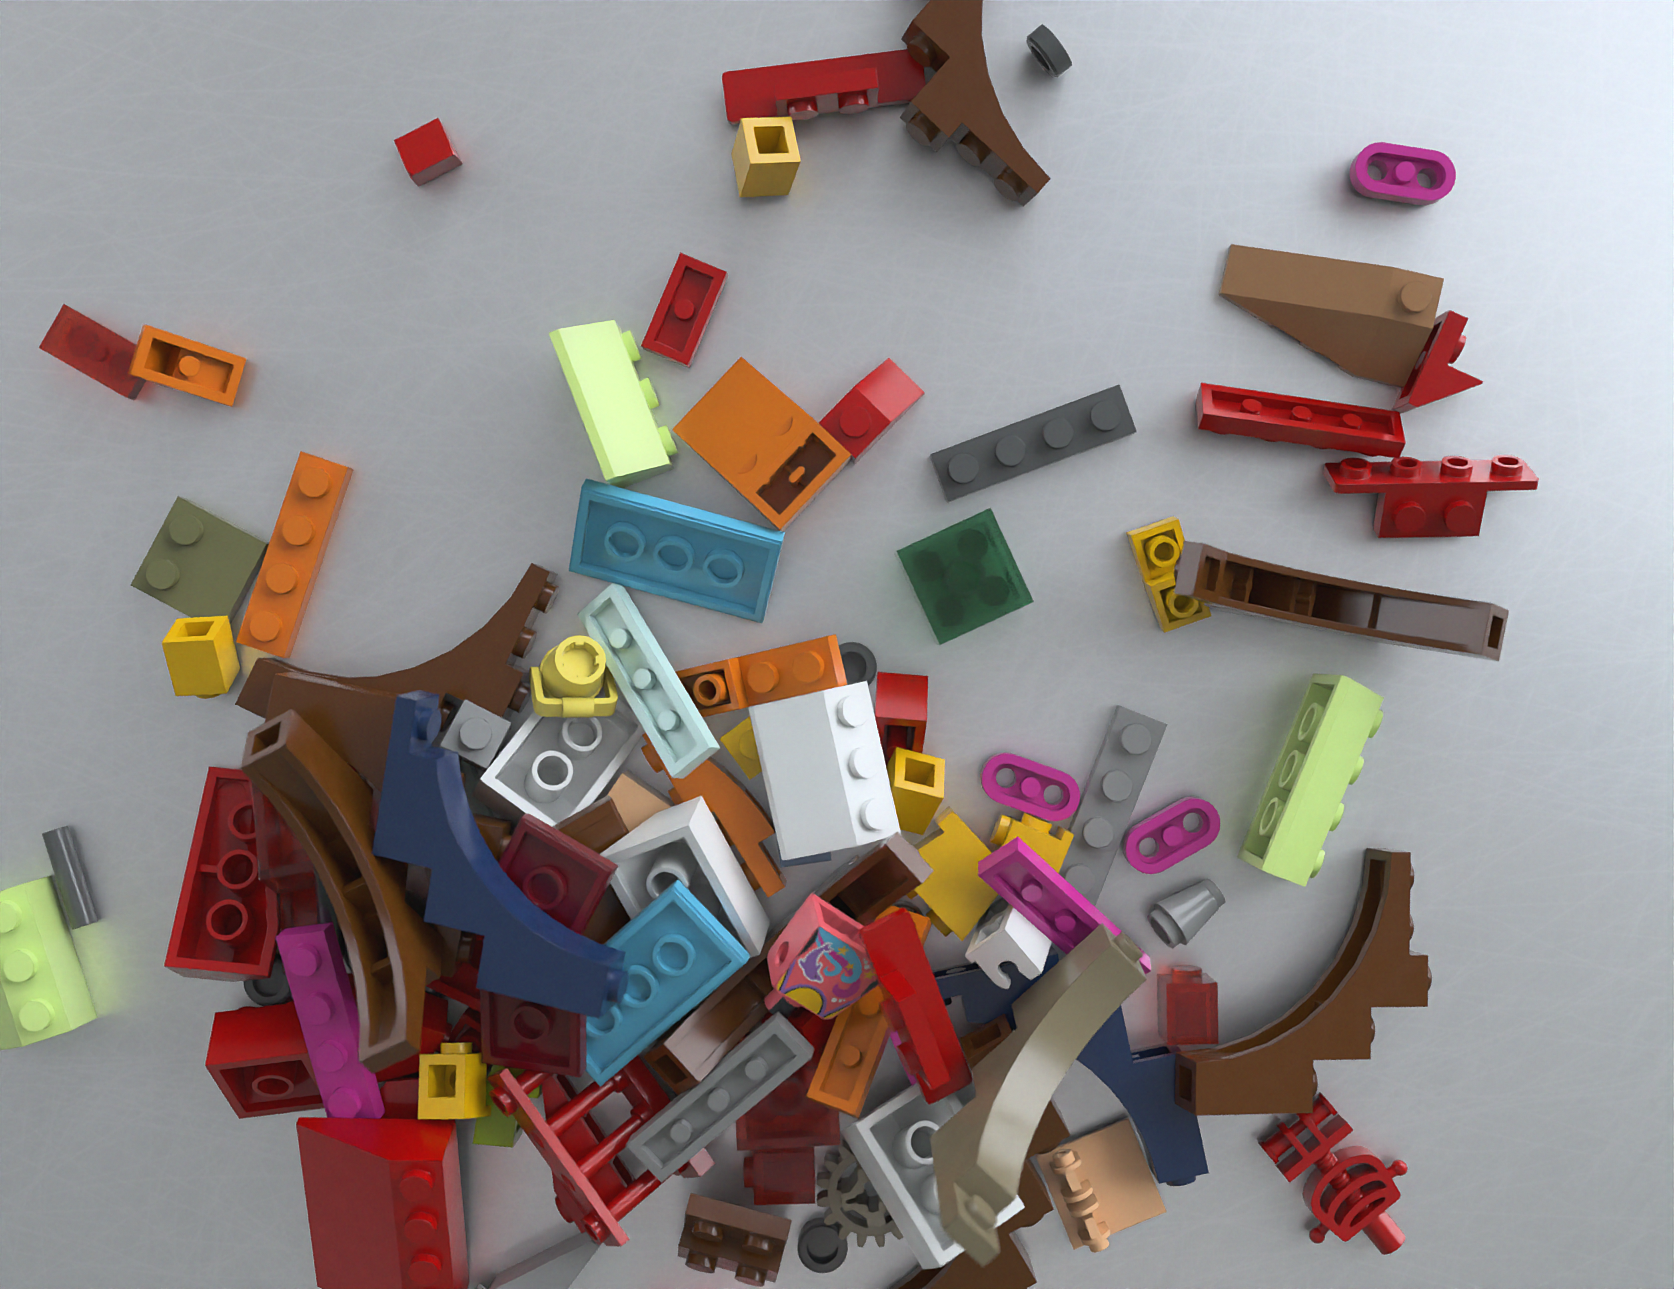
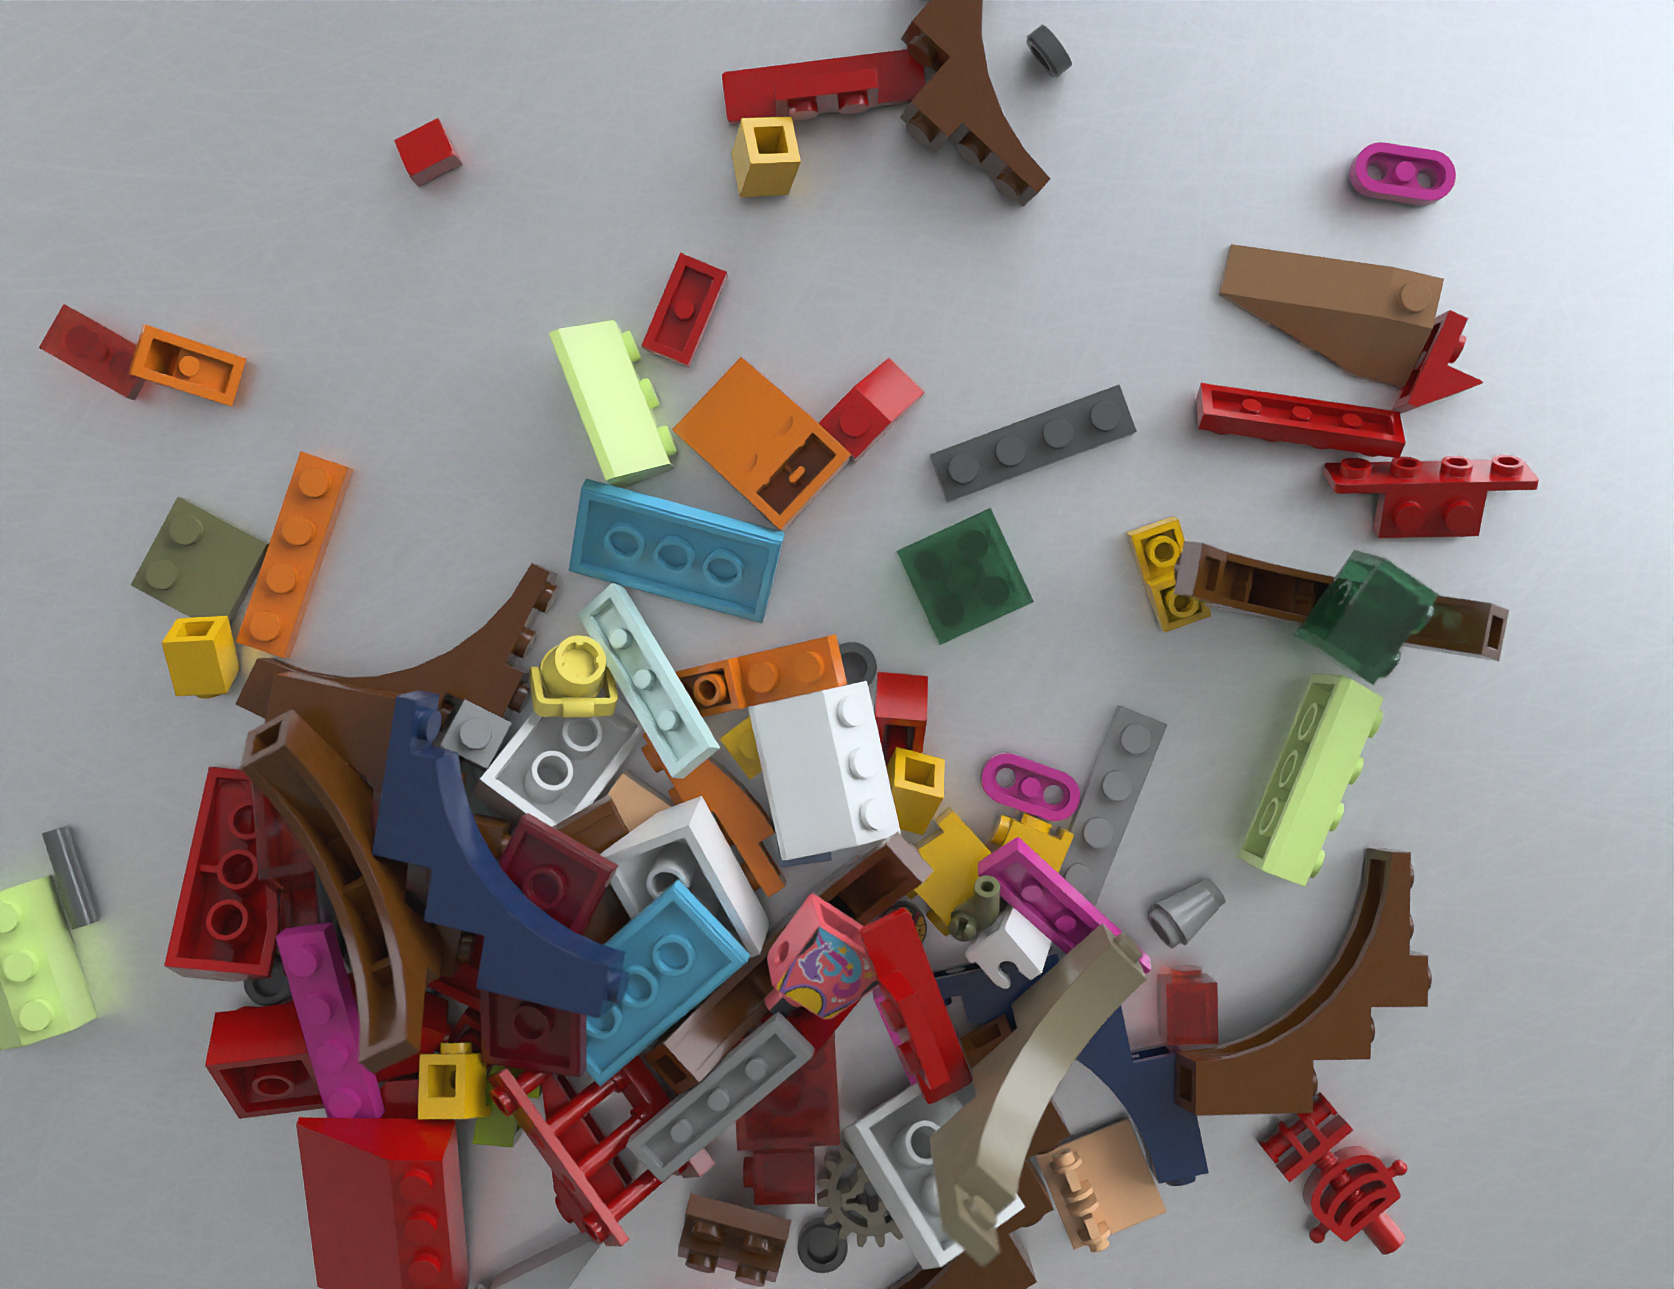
orange plate [806,905,932,1118] -> none
dark pink plate [1122,797,1220,874] -> none
none -> olive arm [948,875,1001,942]
none -> clear green brick [1293,550,1439,685]

